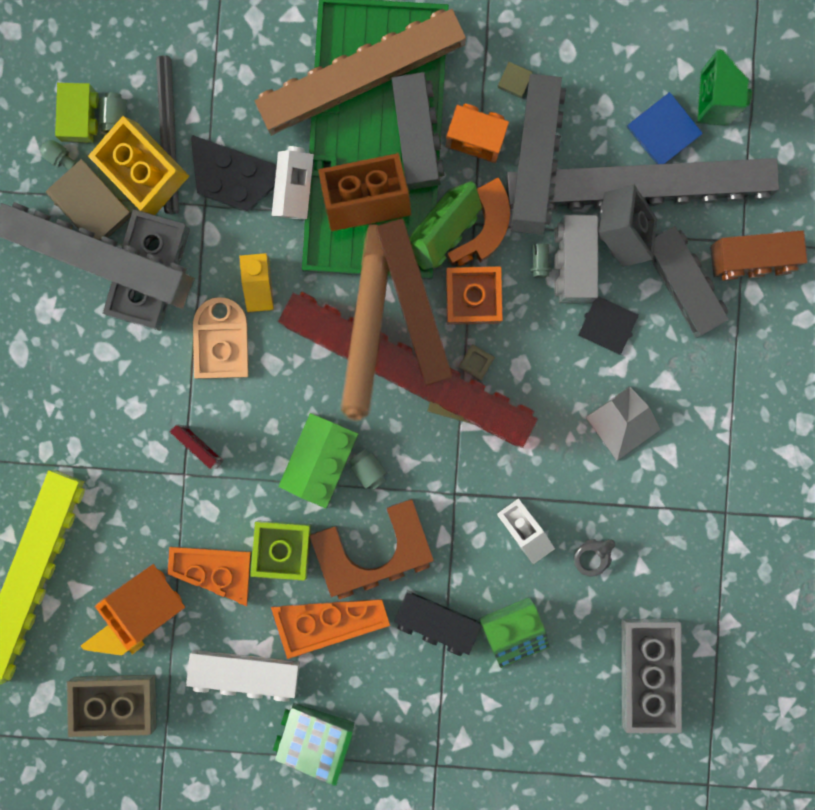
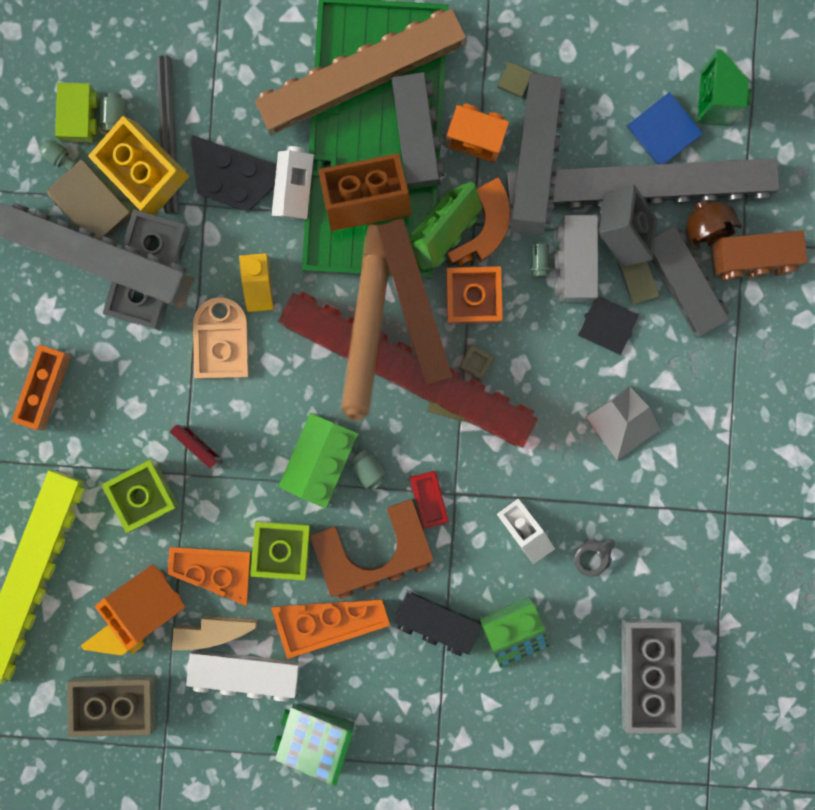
none -> orange brick [11,344,72,431]
none -> lime brick [101,459,180,533]
none -> tan slope [172,616,259,650]
none -> red tile [410,471,449,529]
none -> olive tile [617,260,659,305]
none -> reddish brown cylinder [685,200,742,249]

